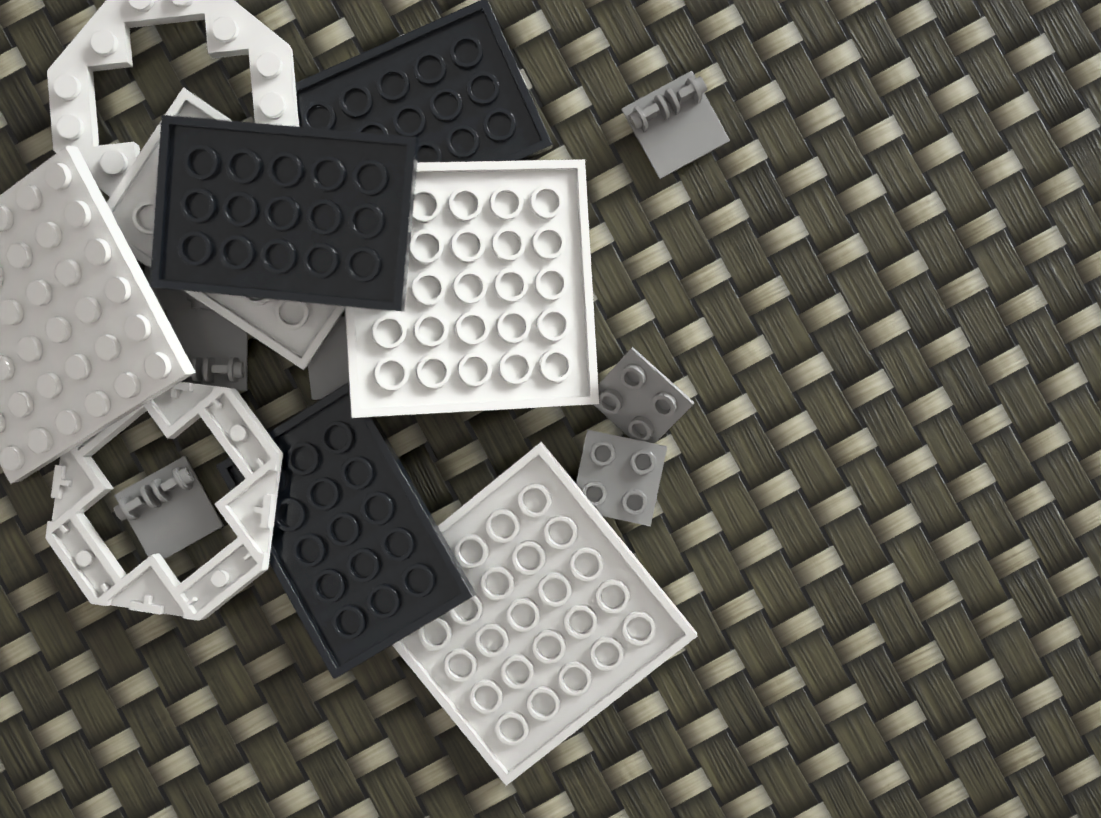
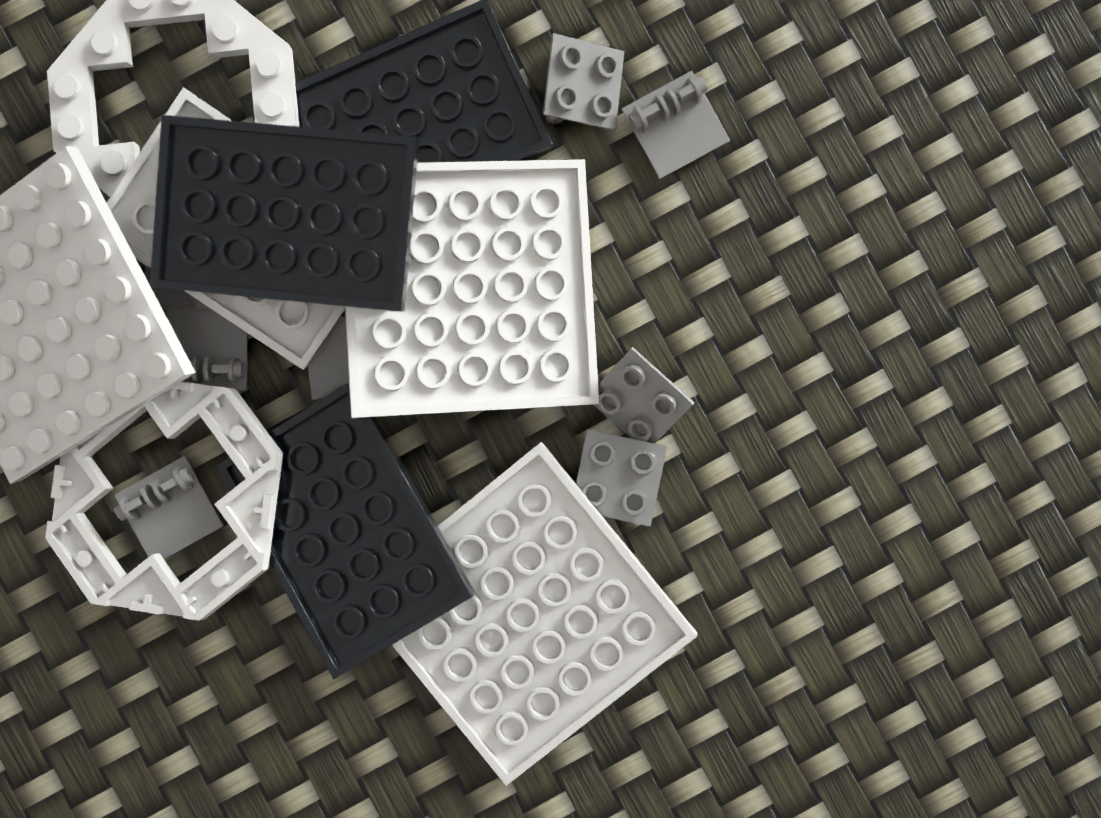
none -> light grey hinge [543,33,625,131]

